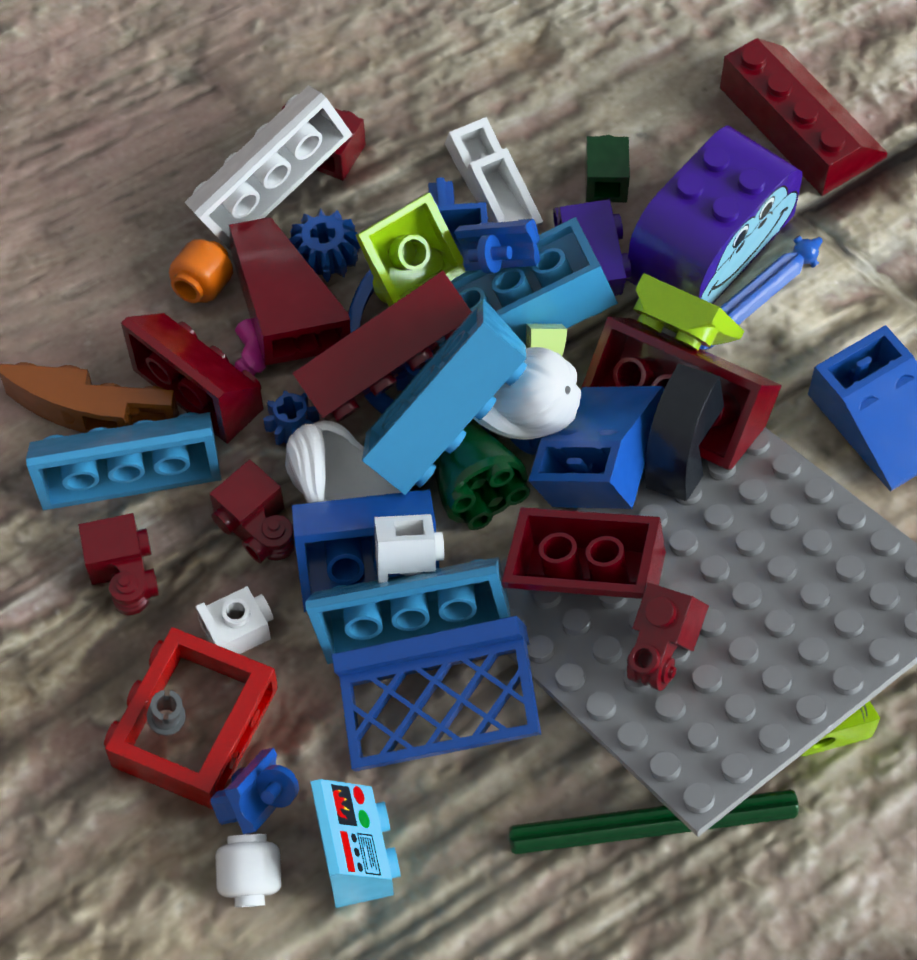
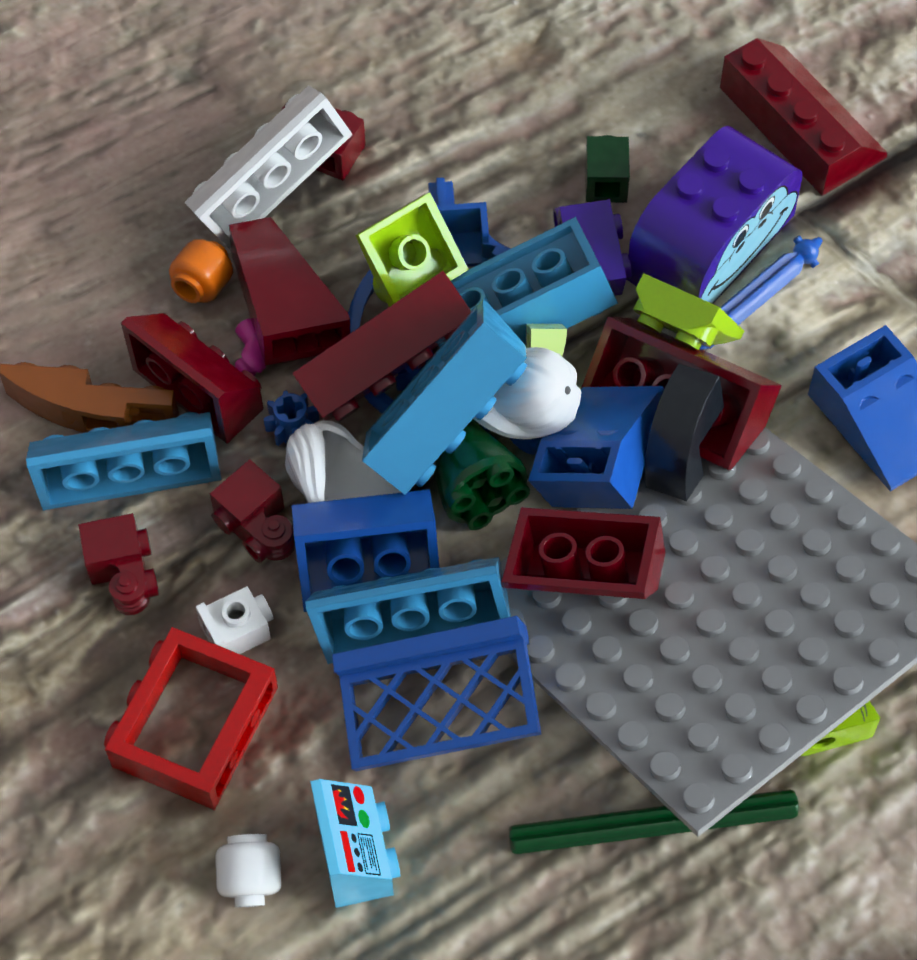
dark grey pin [146,690,186,736] -> none
blue hips [210,747,299,834] -> none
blue gear [289,208,361,283] -> none
white brick [374,514,444,583] -> none
white slope [445,117,543,226] -> none
blue hips [454,219,541,274] -> none
dark red brick [627,582,709,691] -> none

